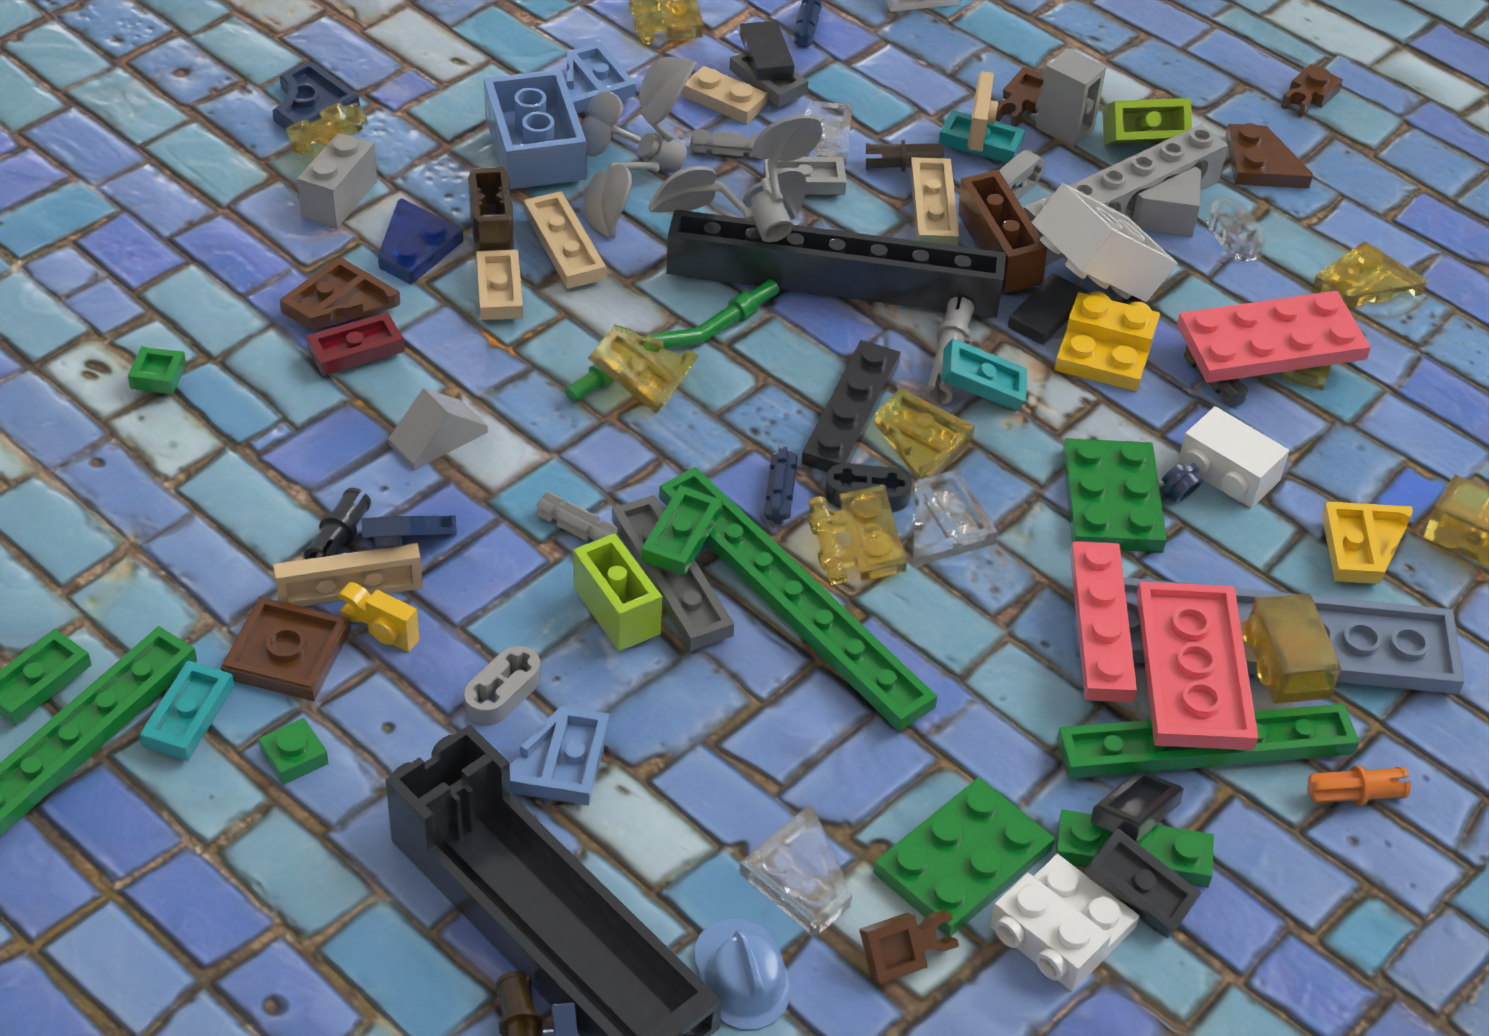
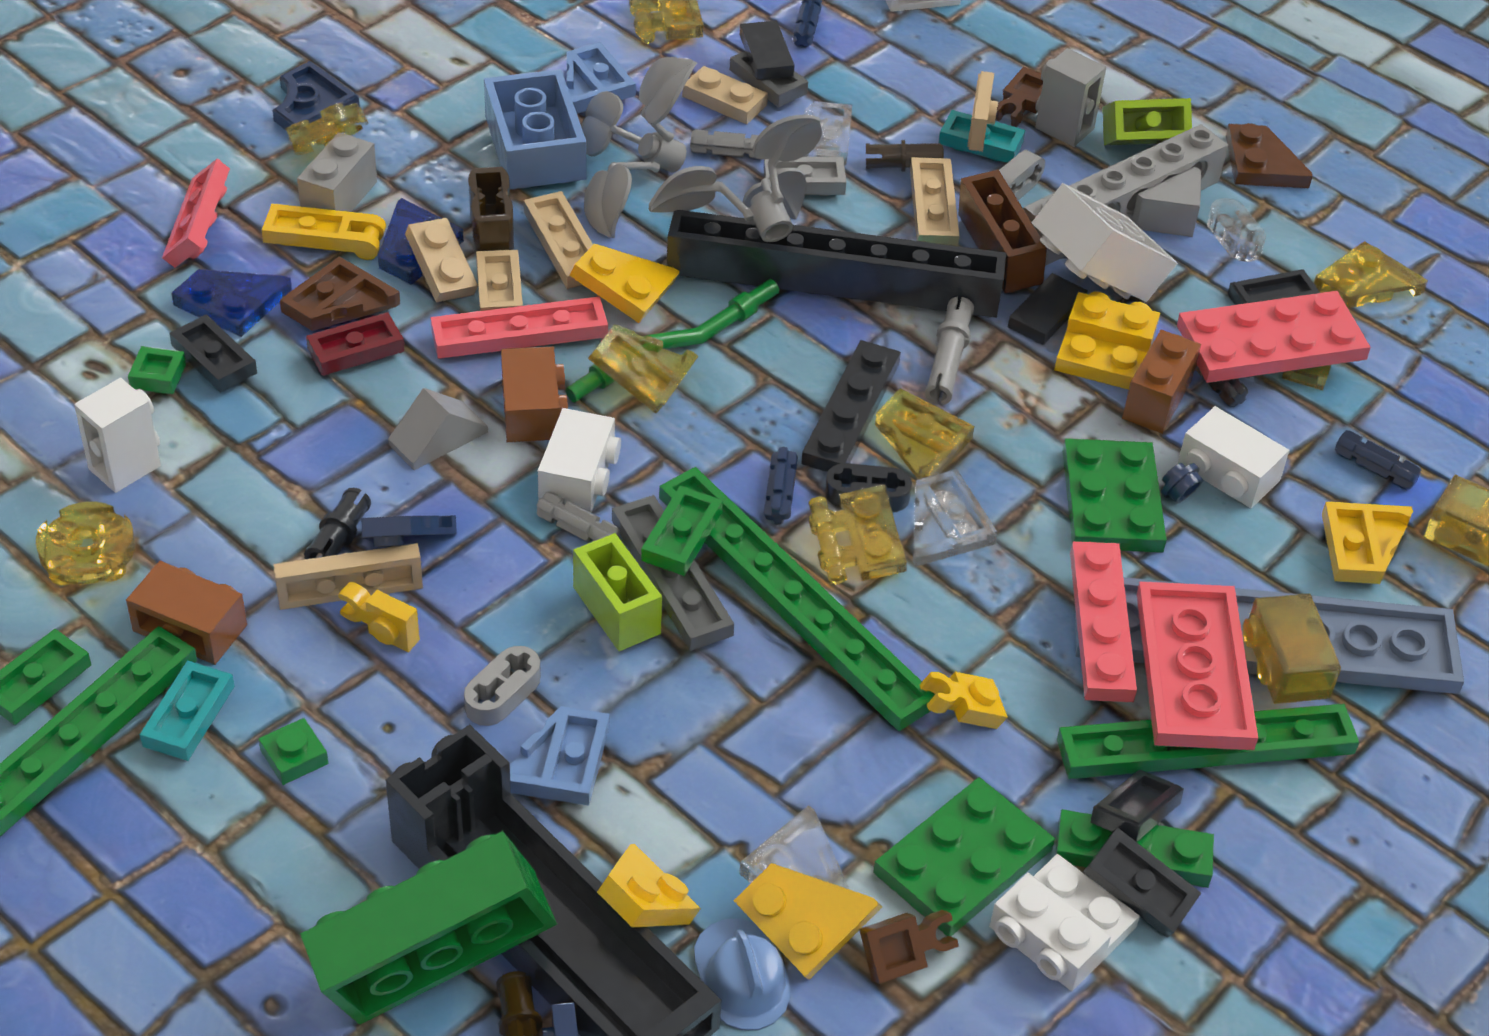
reddish brown tile [220,596,351,701] -> none
teal plate [942,338,1027,411] -> none
reddish brown plate [1281,64,1343,117] -> none
orange axle [1307,765,1411,805] -> none
none -> clear yellow plate [36,502,136,585]
none -> white brick [74,377,161,493]
none -> dark orange brick [126,560,247,665]
none -> coral plate [162,158,230,268]
none -> black plate [169,314,257,393]
none -> clear blue wing [171,269,292,337]
none -> yellow plate [262,203,386,260]
none -> green brick [300,831,557,1025]
none -> tan plate [405,218,478,302]
none -> coral plate [431,296,608,359]
none -> dark orange brick [501,346,568,442]
none -> white brick [538,408,621,512]
none -> yellow wing [569,243,680,323]
none -> yellow wing [597,844,701,927]
none -> yellow wing [733,863,882,980]
none -> yellow plate [920,672,1008,729]
none -> dark orange brick [1122,329,1201,434]
none -> black tile [1227,269,1320,305]
none -> dark blue axle [1335,430,1421,490]

